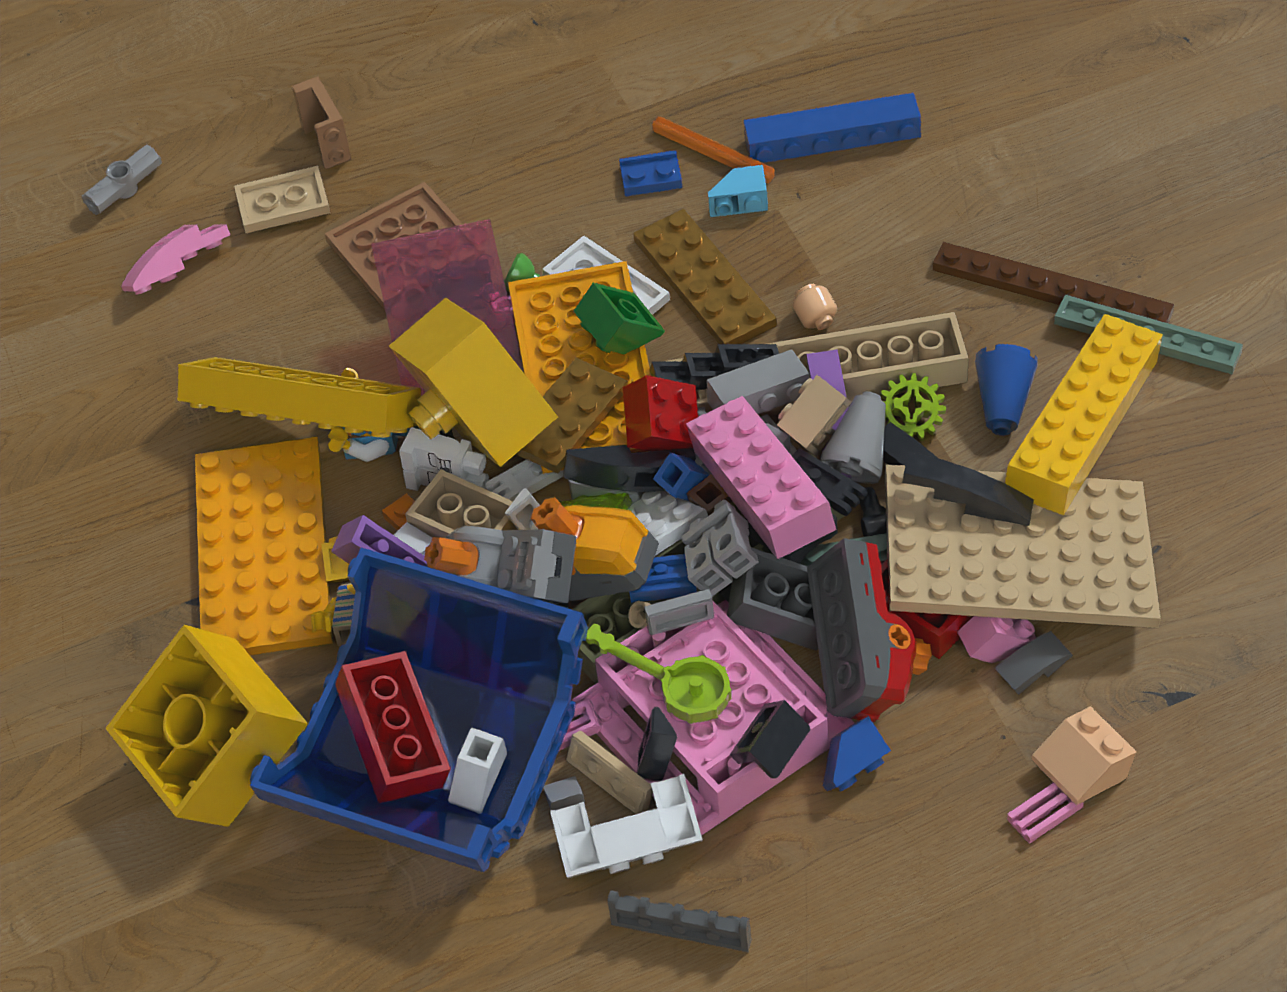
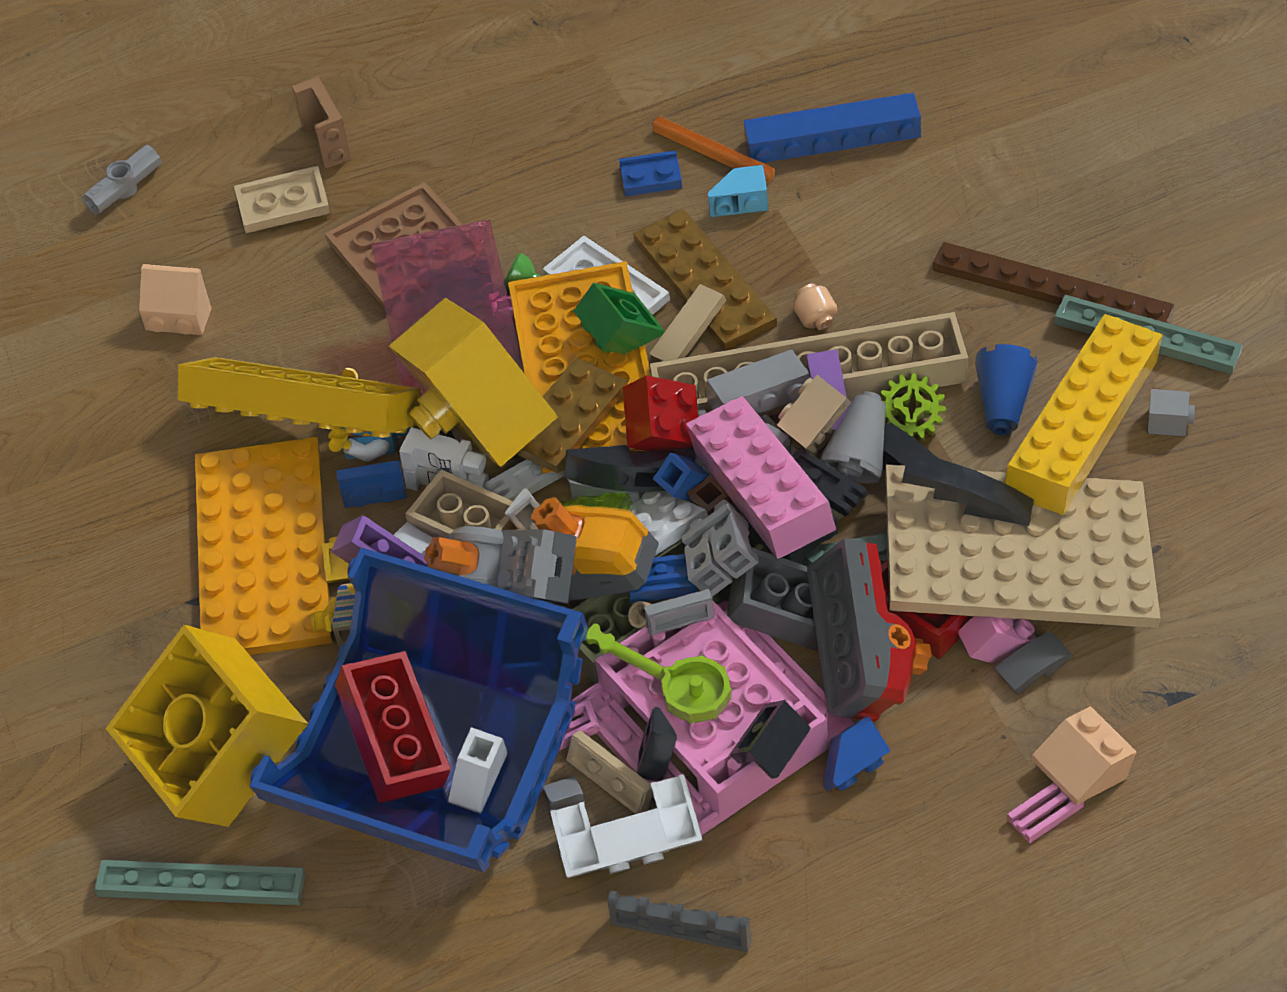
bright pink slope [121,224,230,295] -> none
orange plate [382,493,415,531] -> none
black slope [649,344,779,390] -> none
black pin [859,487,887,537] -> none
none -> sand green plate [94,860,306,905]
none -> light nougat slope [139,264,212,335]
none -> blue plate [336,461,407,508]
none -> tan tile [649,284,726,362]
none -> light grey brick [1148,389,1195,436]

